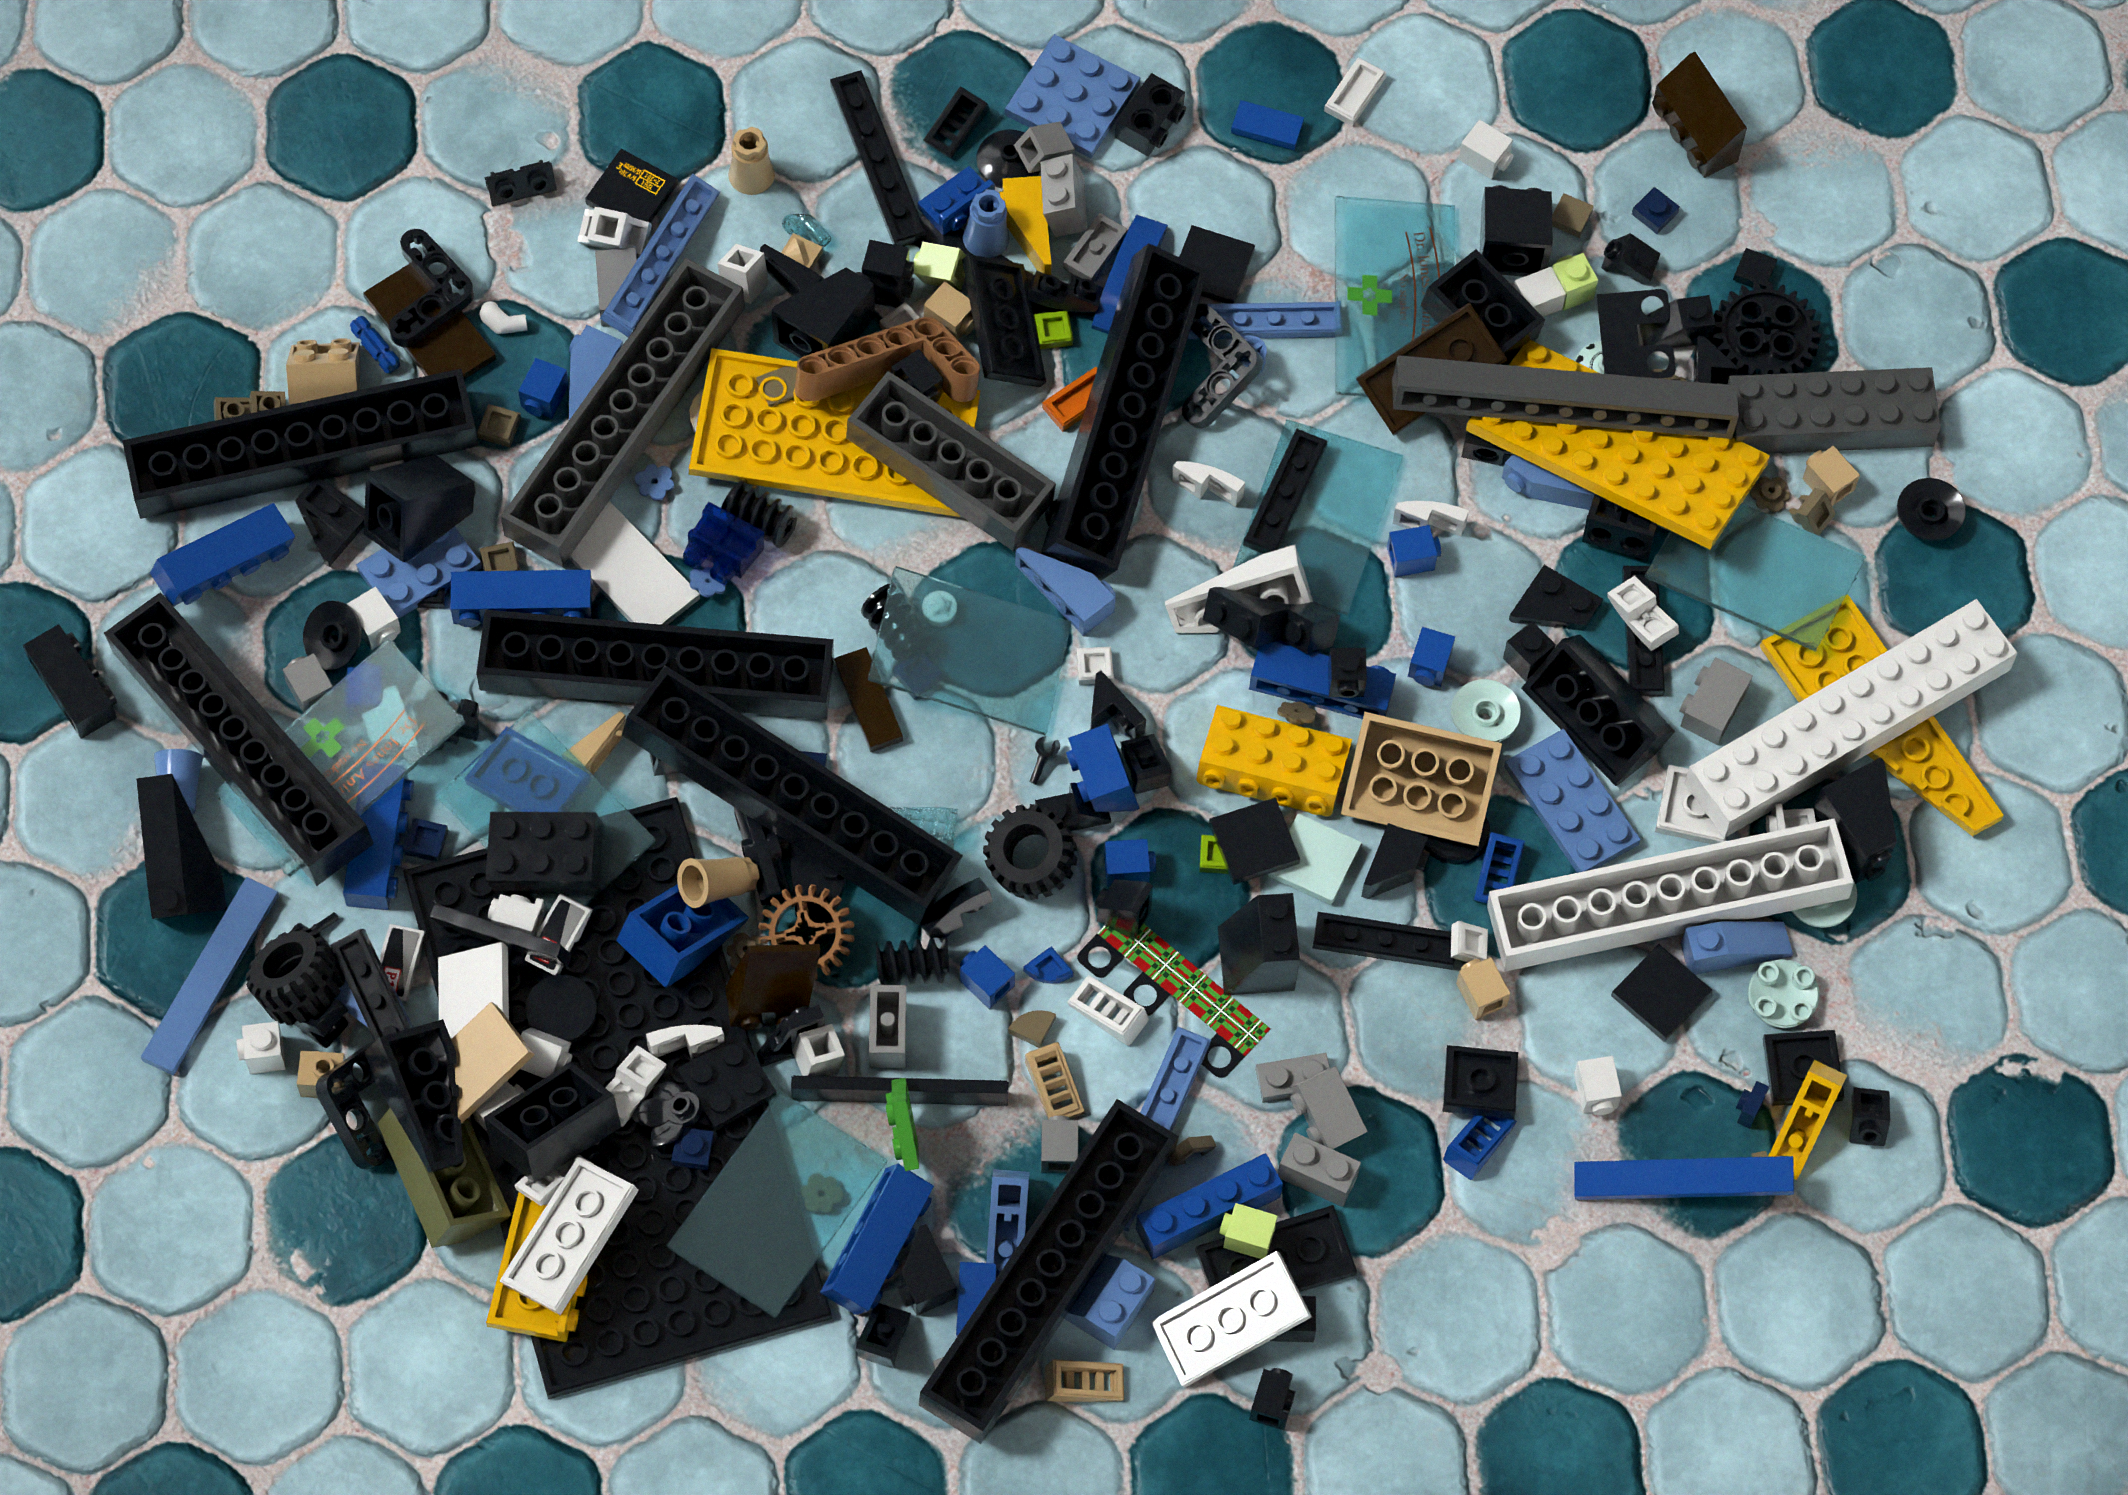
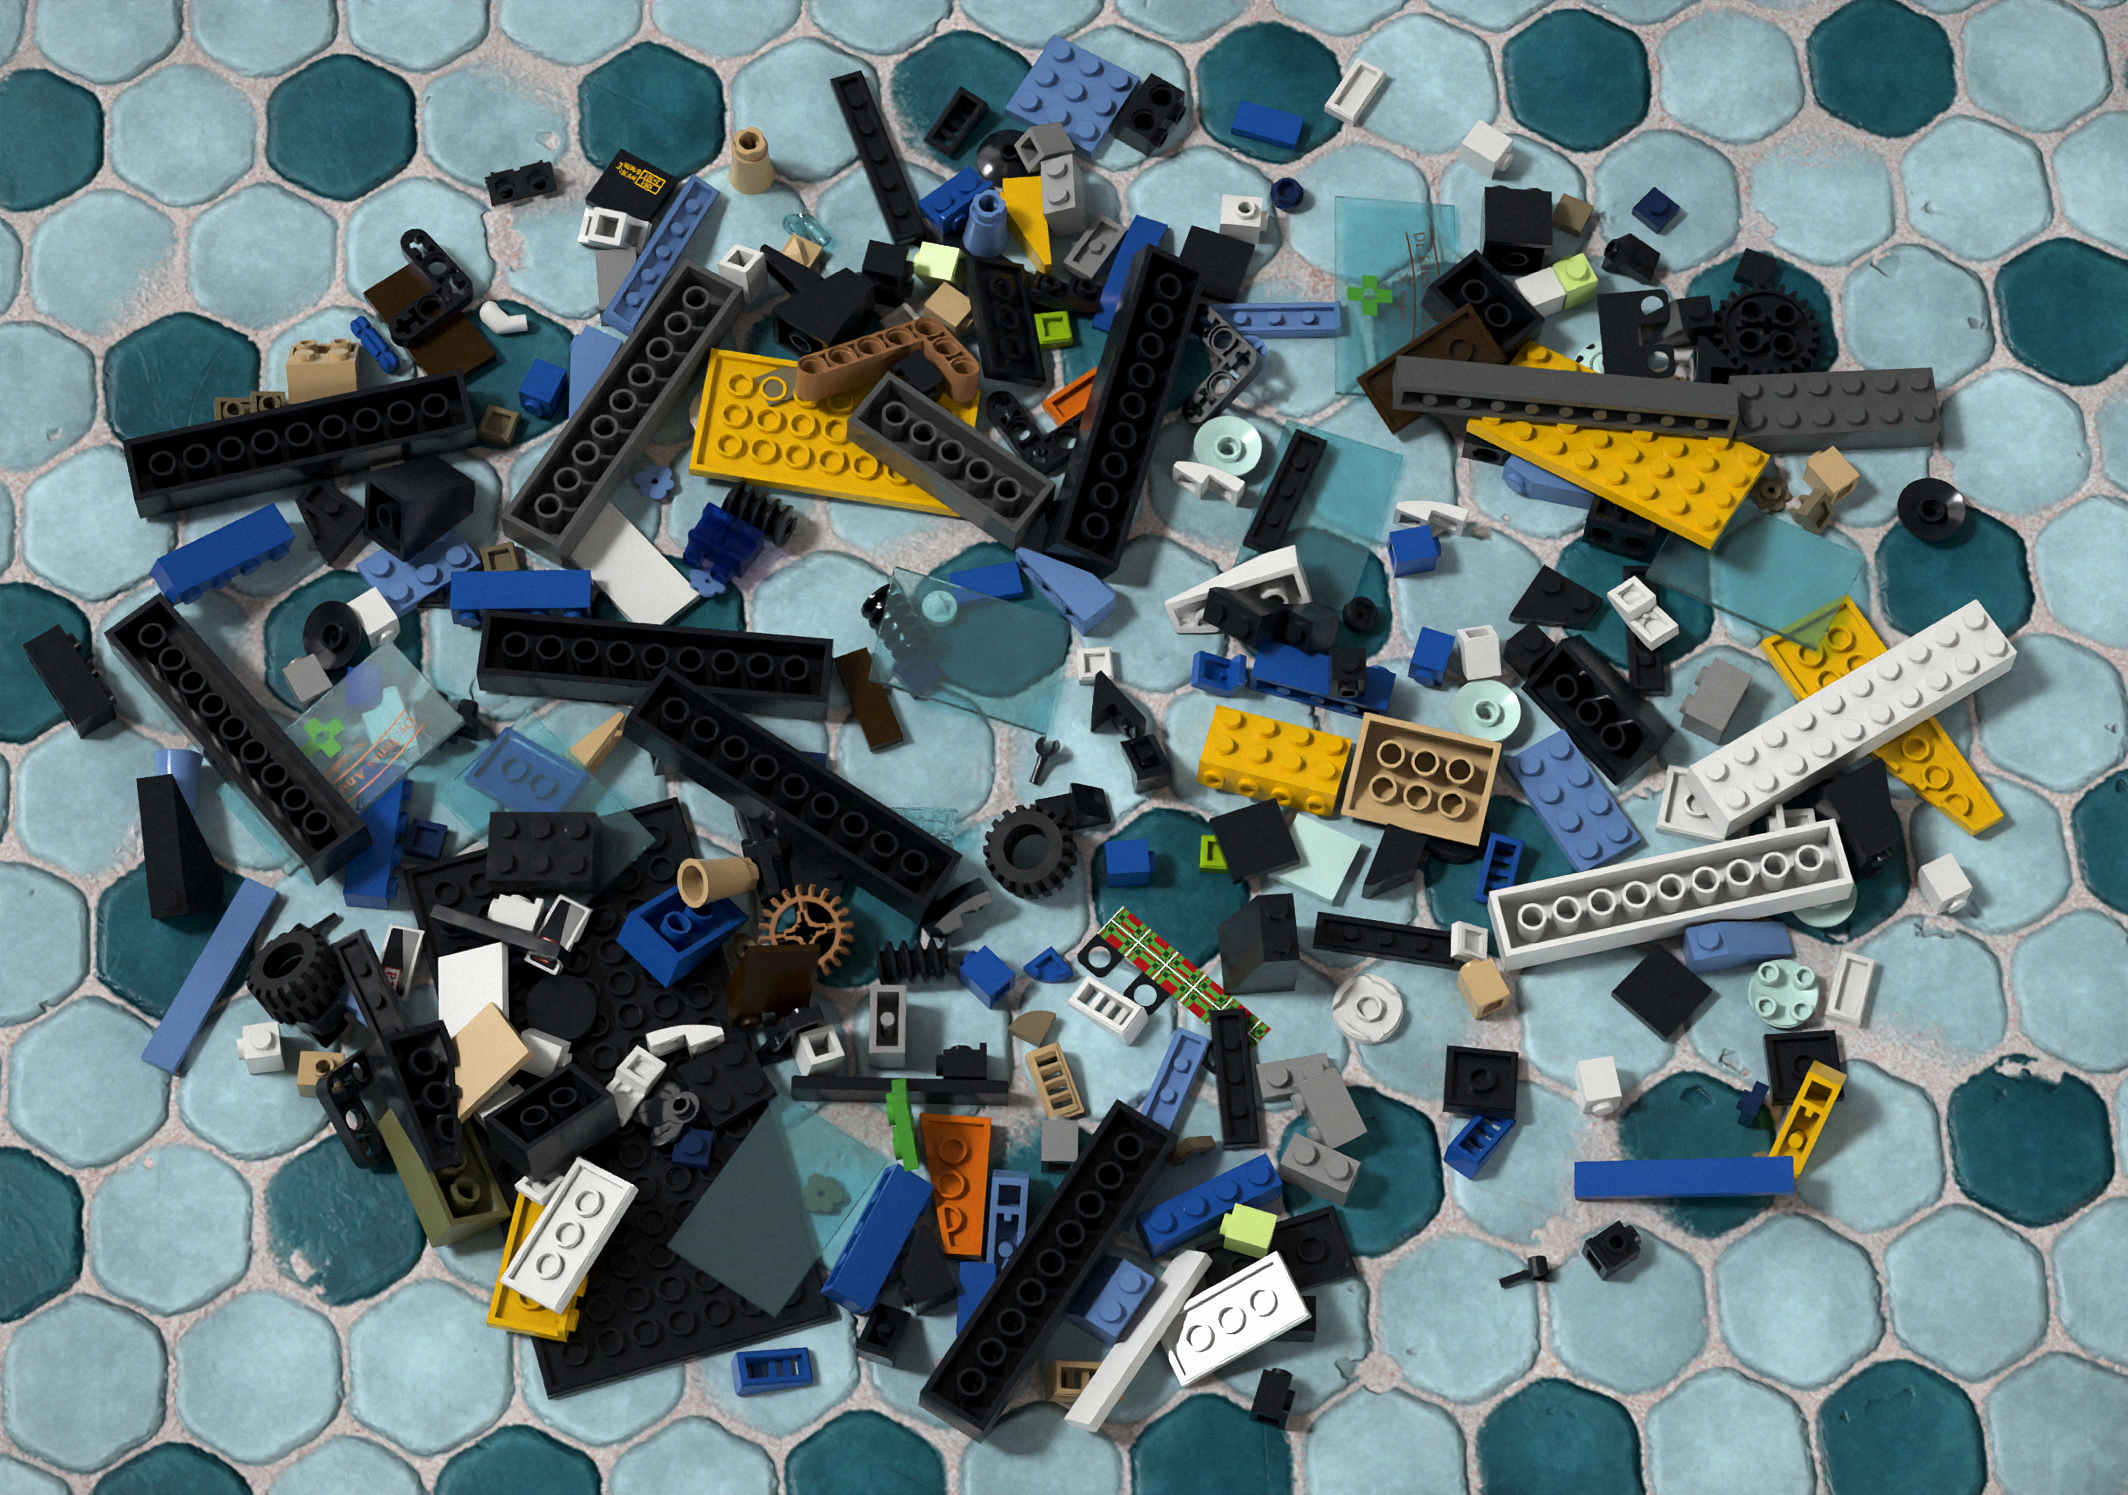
blue slope [1066,723,1140,812] -> none
black slope [1094,879,1153,940] -> none
dark tan plant [1277,702,1316,725] -> none
dark brown slope [1652,52,1747,178] -> none
black bracket [1849,1087,1890,1146] -> none
none -> blue slope [731,1347,813,1395]
none -> orange wing [919,1113,991,1260]
none -> black brick [936,1043,987,1080]
none -> blue tile [949,561,1024,609]
none -> black beam [986,391,1084,475]
none -> white tile [1064,1248,1213,1432]
none -> blue bracket [1191,650,1248,697]
none -> light aqua dish [1194,416,1262,478]
none -> black tile [1208,1008,1260,1150]
none -> white brick [1219,194,1268,243]
none -> dark blue plate [1270,178,1304,210]
none -> white tile [1332,974,1403,1044]
none -> black tile [1342,596,1378,633]
none -> white brick [1457,625,1502,681]
none -> black hand [1499,1255,1548,1288]
none -> black brick [1581,1220,1641,1281]
none -> white tile [1824,950,1876,1028]
none -> white brick [1915,852,1973,915]

